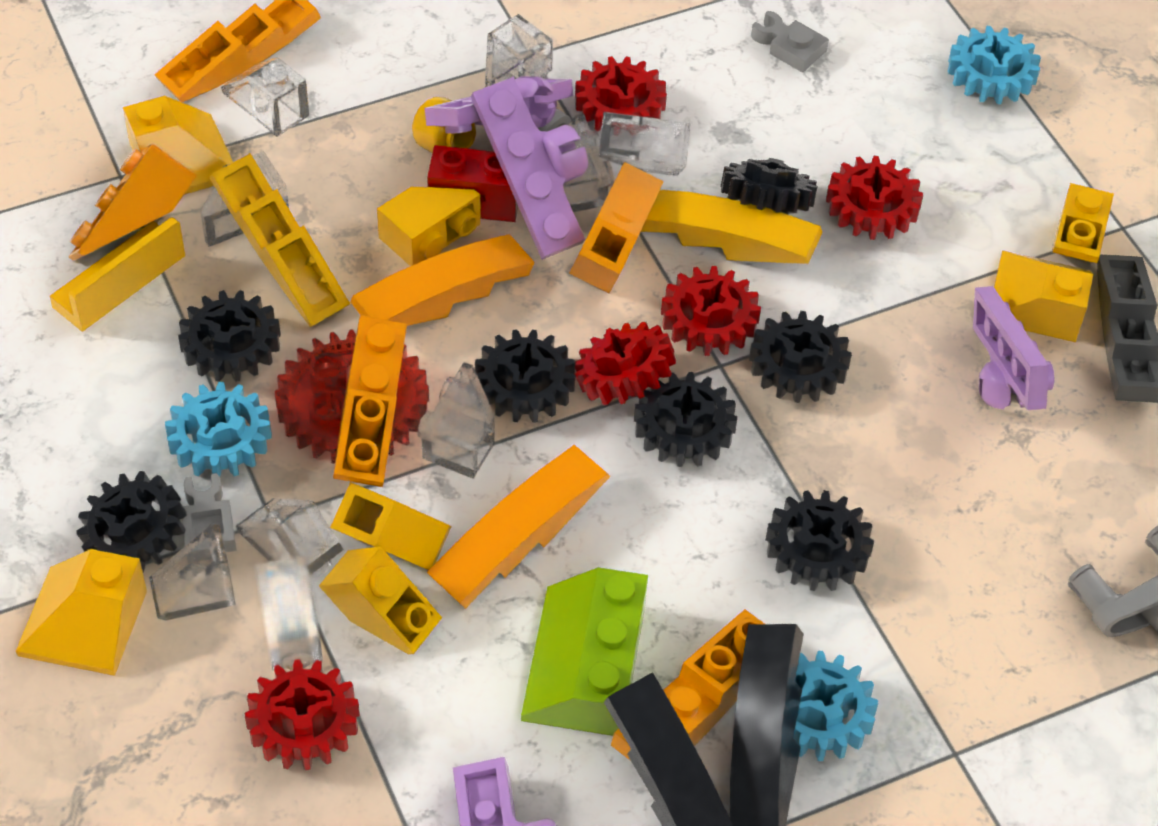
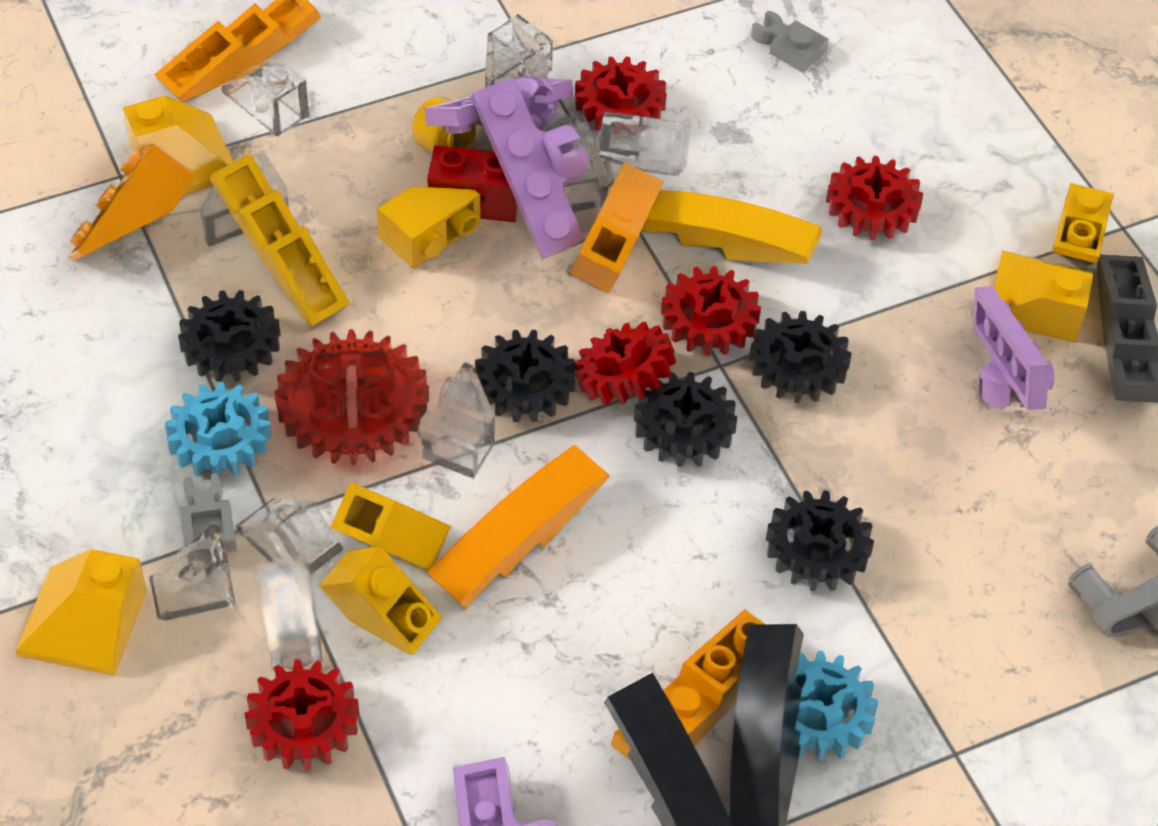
yellow panel [50,217,185,332] -> none
black gear [76,471,187,573] -> none
light orange slope [333,315,407,487] -> none
light orange slope [350,234,535,326] -> none
lime slope [521,567,648,736] -> none
black gear [720,158,818,214] -> none
medium azure gear [948,26,1041,104] -> none

